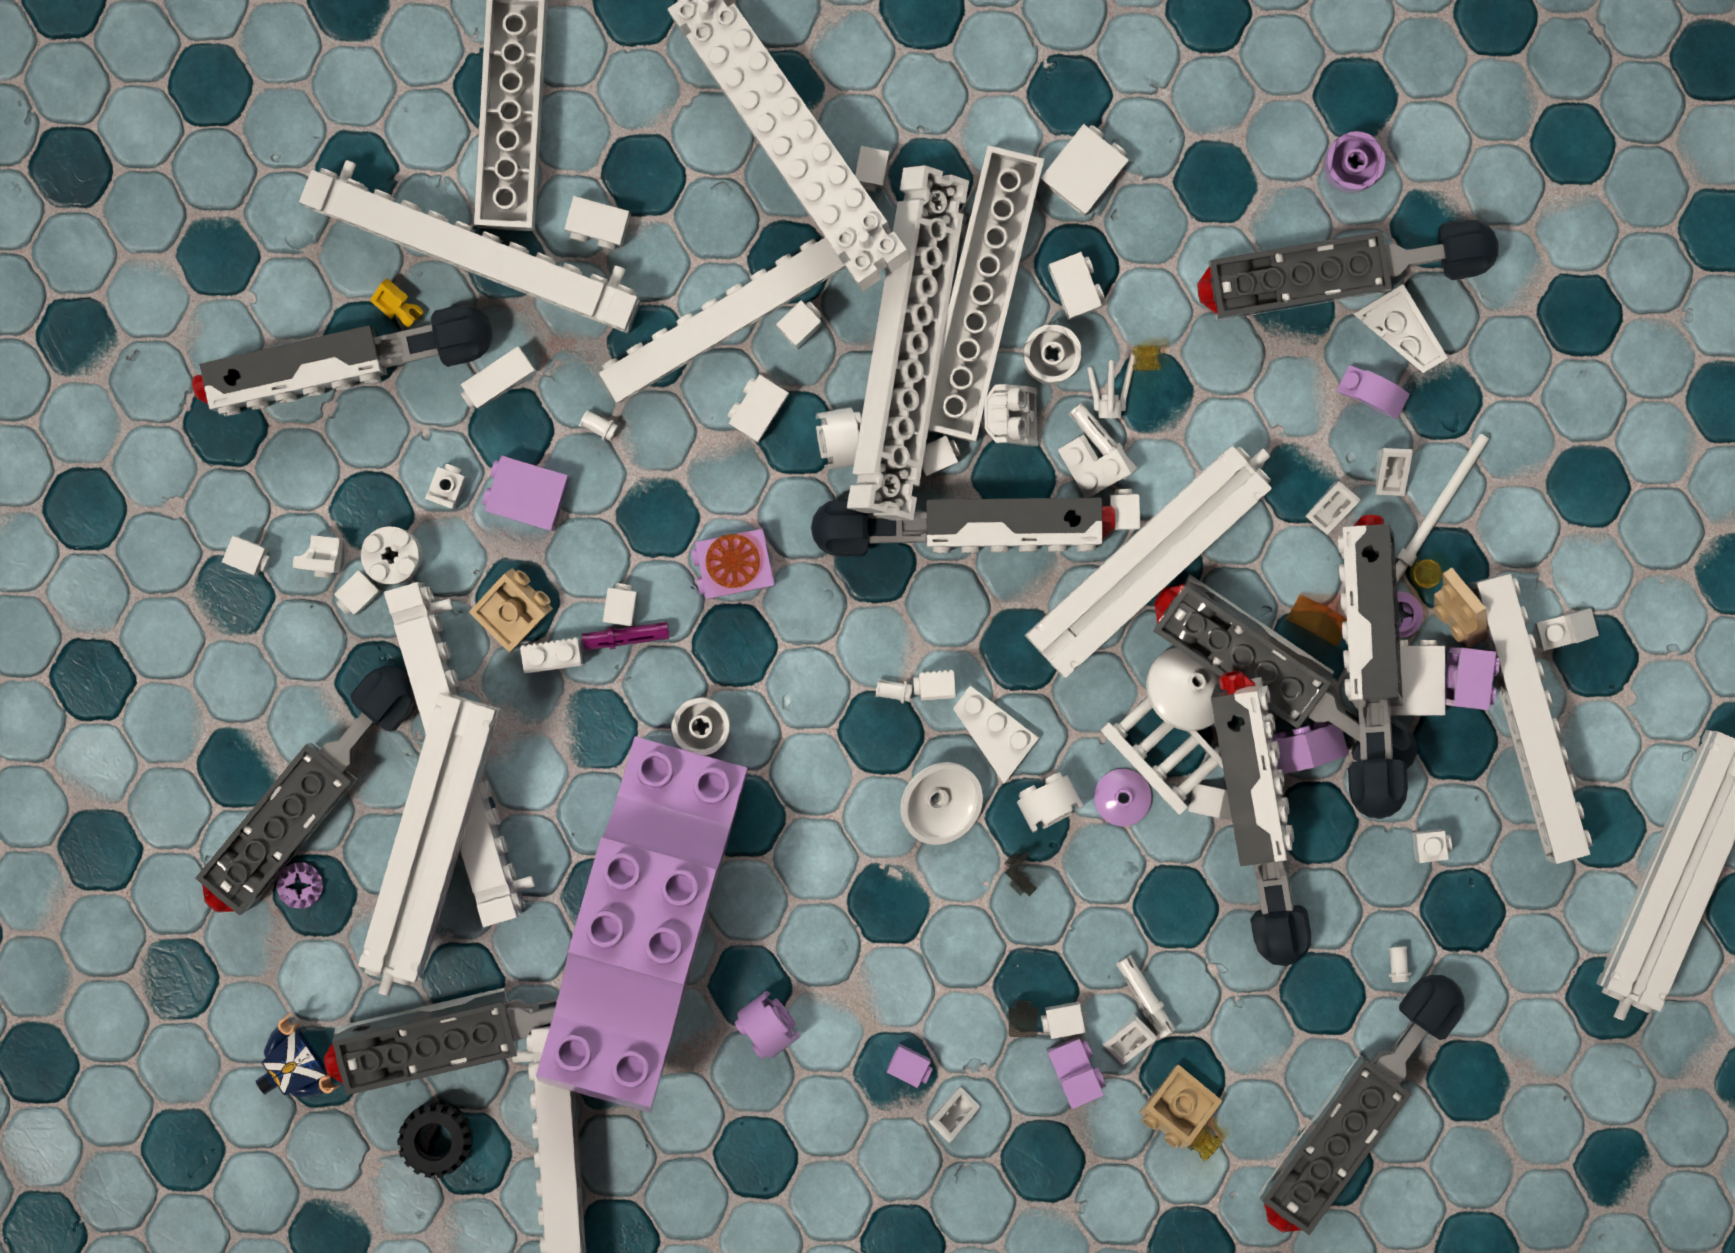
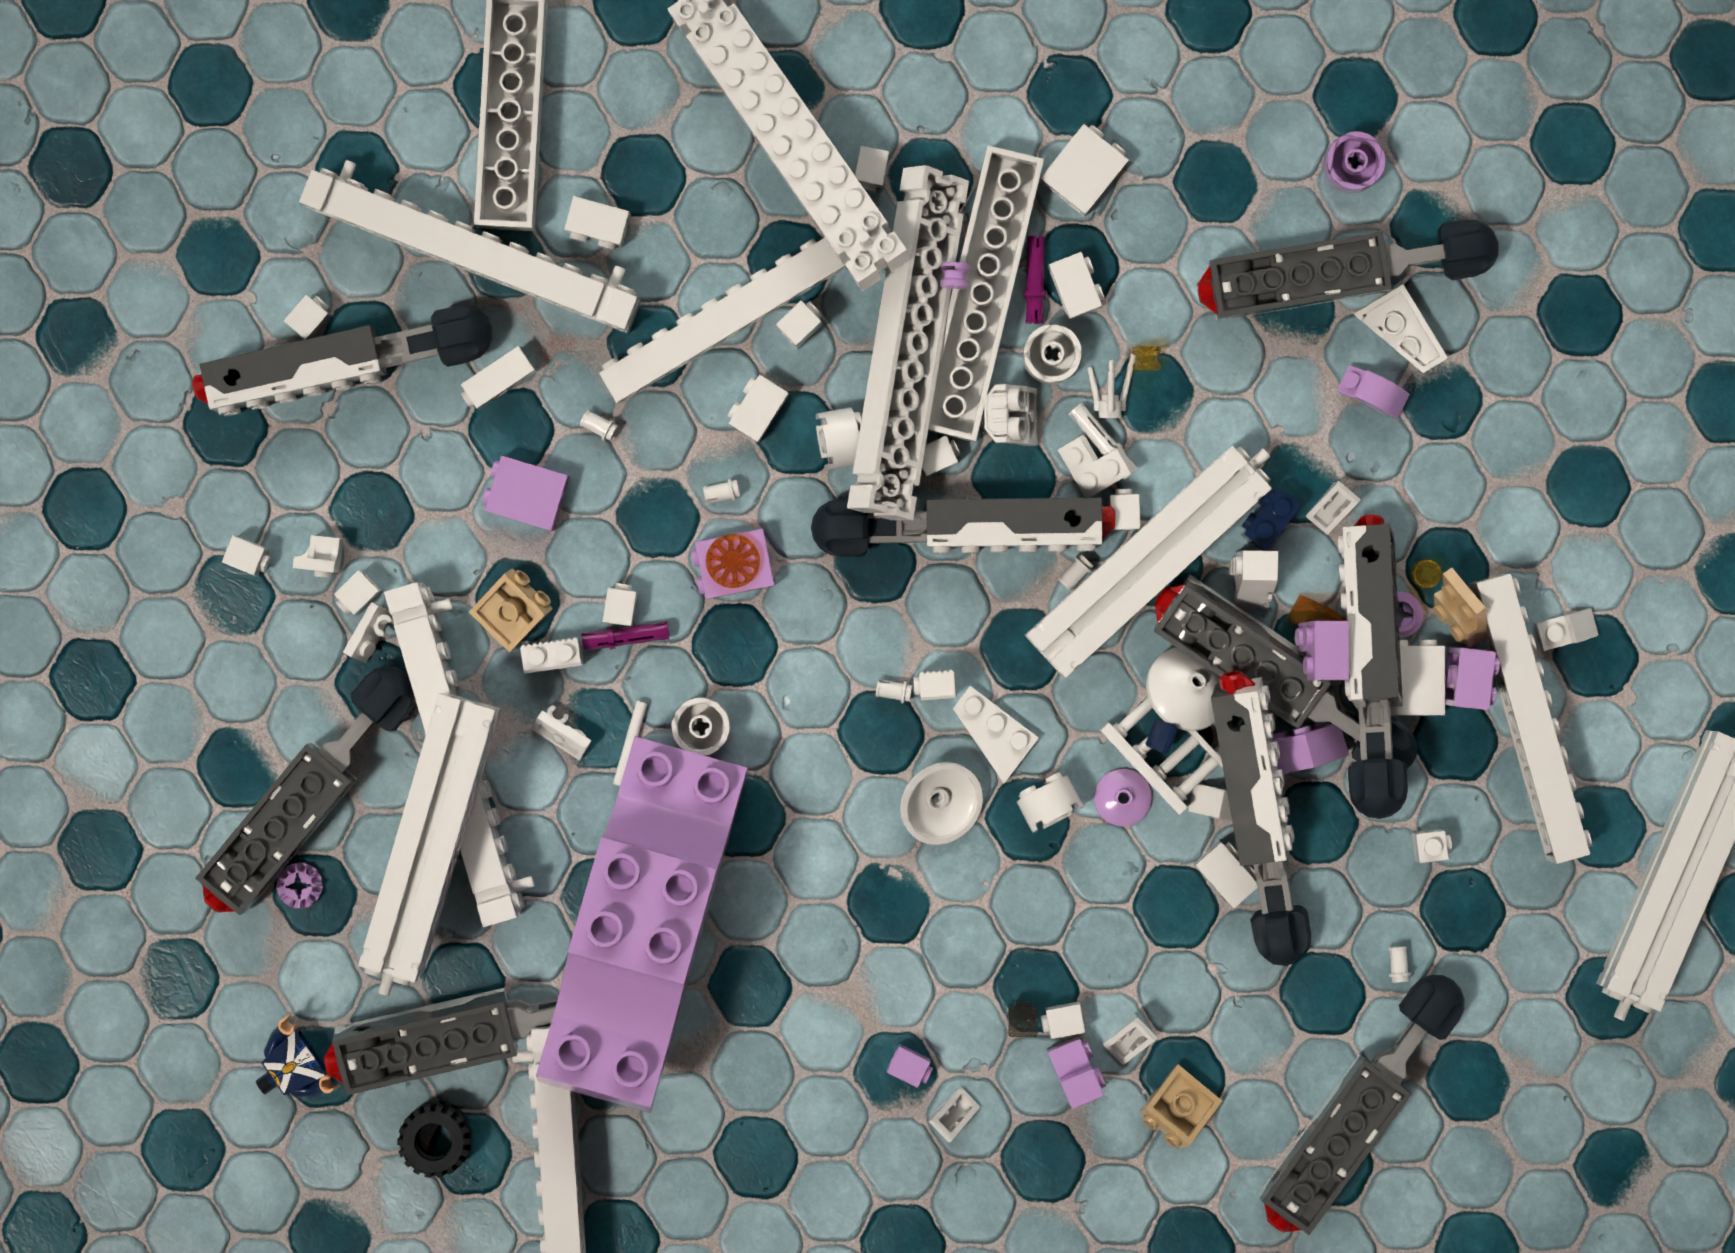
white brick [361,526,423,585] -> none
yellow plate [370,278,424,328] -> none
white brick [425,464,467,509] -> none
lavender brick [734,991,801,1059] -> none
clear smoke bracket [1004,850,1037,897] -> none
white pin [1115,955,1176,1039] -> none
clear yellow wheel [1188,1125,1223,1162] -> none
white slope [1376,448,1412,496] -> none
white bar [1396,434,1489,583] -> none
none -> white brick [284,295,332,340]
none -> white plate [343,602,394,663]
none -> white plate [531,705,591,761]
none -> white bar [613,701,647,786]
none -> white pin [703,478,741,505]
none -> lavender wheel [940,262,970,289]
none -> magenta pin [1023,236,1046,324]
none -> white pin [1058,554,1094,591]
none -> dark blue slope [1146,720,1178,754]
none -> white brick [1193,841,1258,908]
none -> white wedge [1229,550,1278,610]
none -> dark blue brick [1241,488,1301,551]
none -> lavender brick [1295,621,1349,681]

